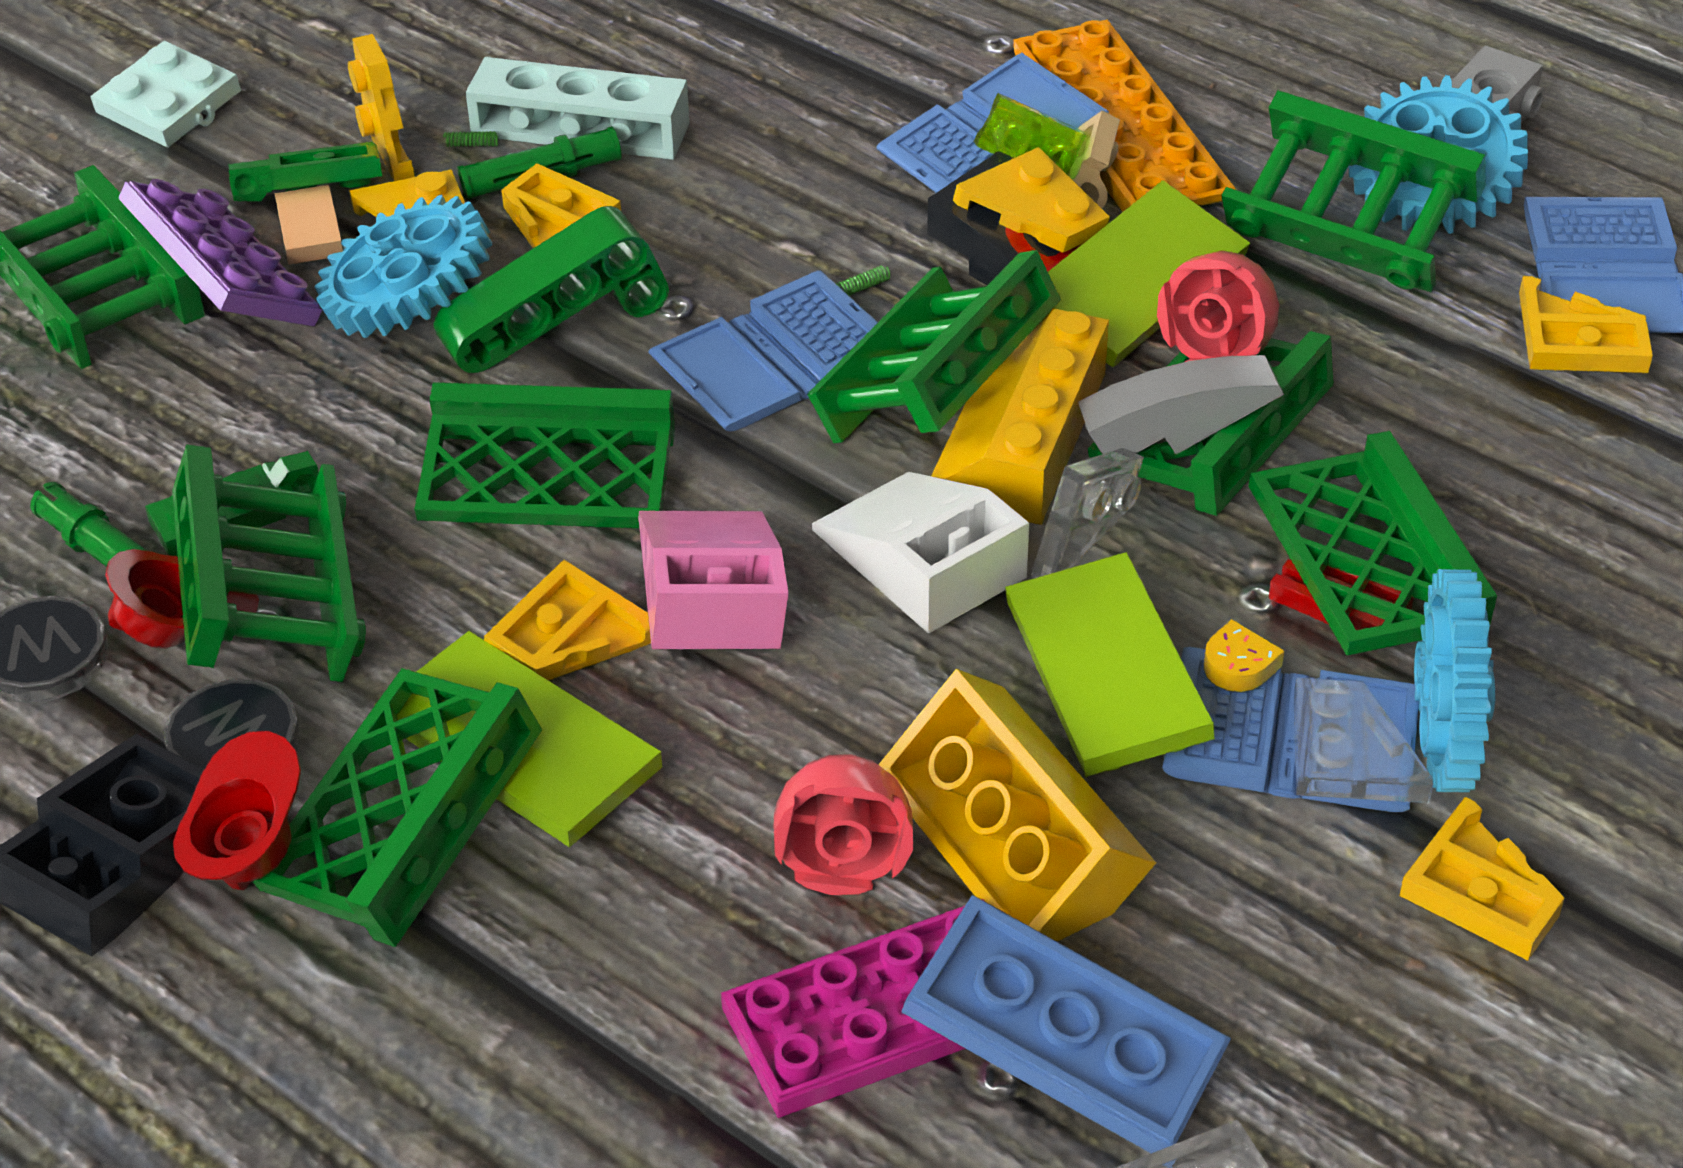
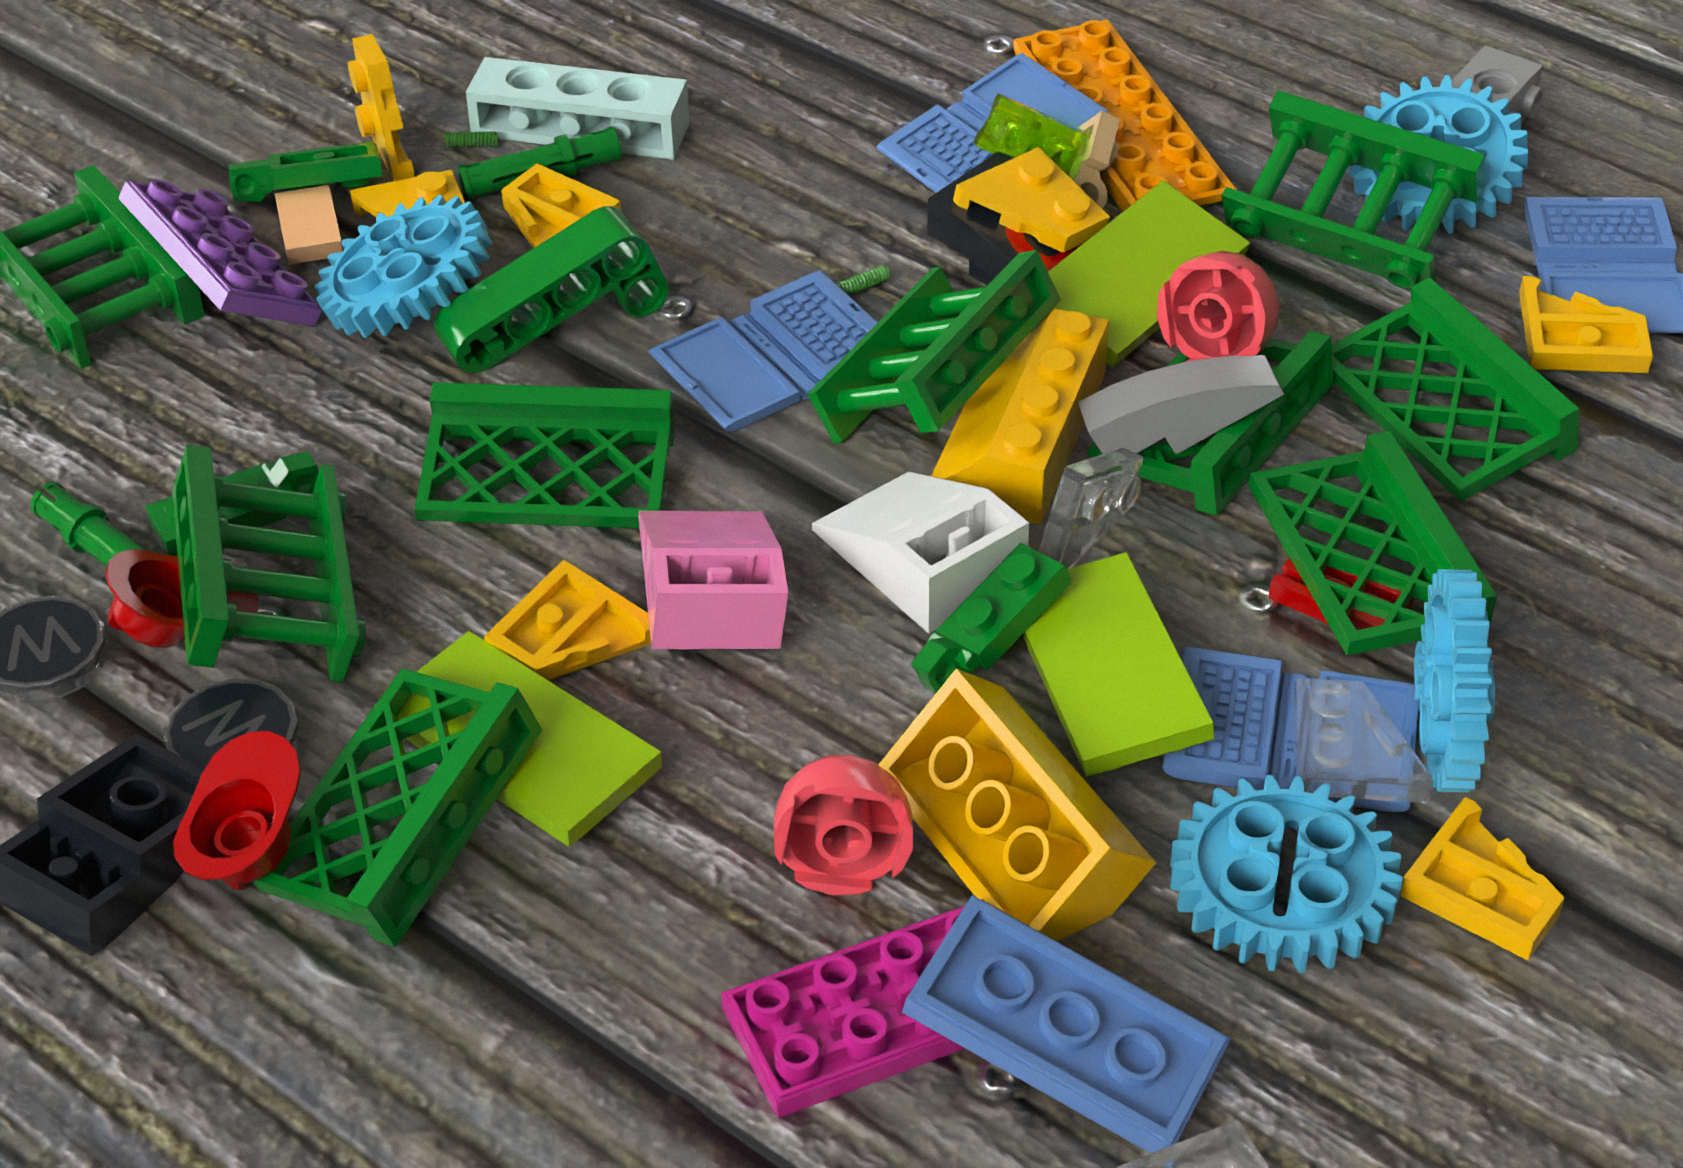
light aqua plate [90,40,241,148] -> none
yellow tile [1203,619,1285,692] -> none
none -> green hinge [911,543,1072,694]
none -> medium azure gear [1170,775,1403,973]
none -> green fence [1332,277,1580,502]

